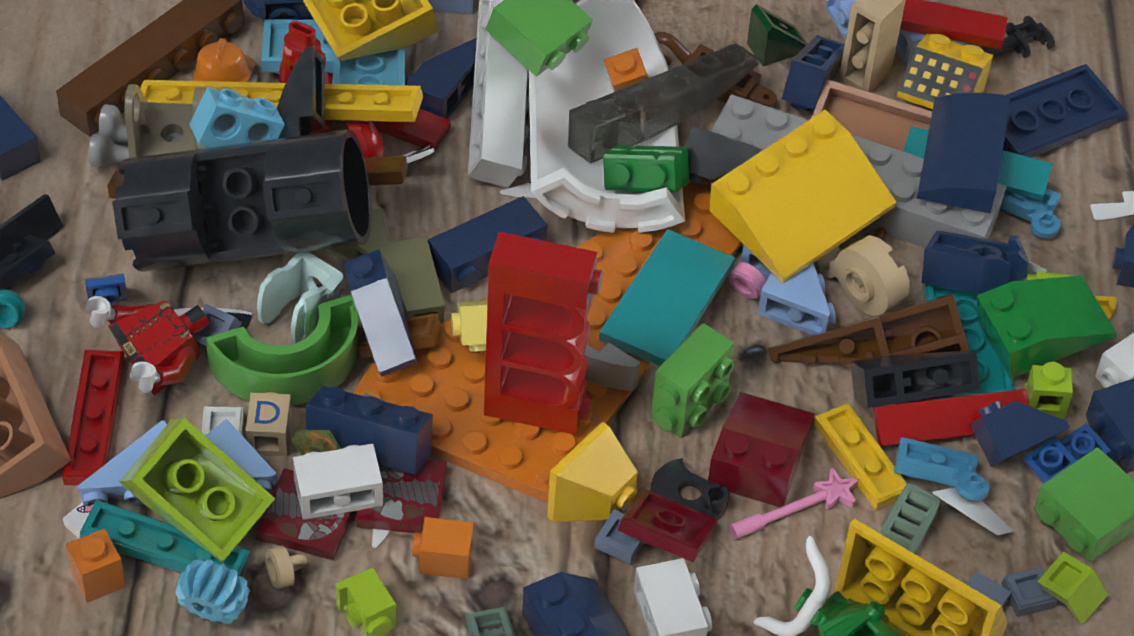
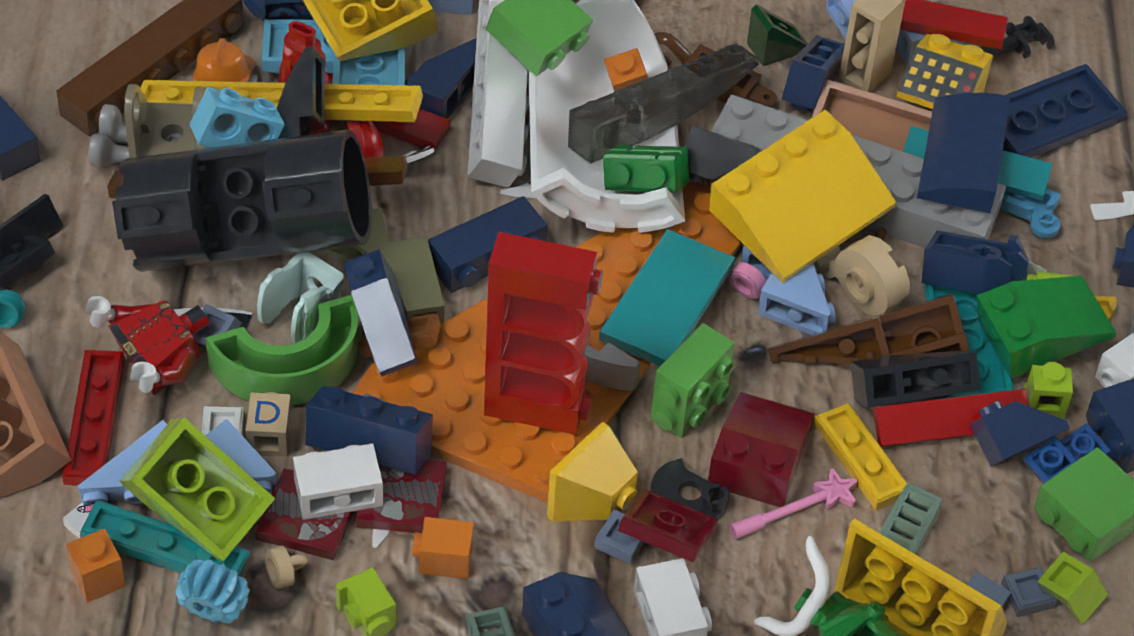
blue slope [85,273,128,306] -> none
clear yellow tile [291,429,341,456] -> none
light yellow brick [451,300,487,351] -> none
dark azure hinge [894,437,990,501] -> none
white sticker [932,487,1013,535] -> none

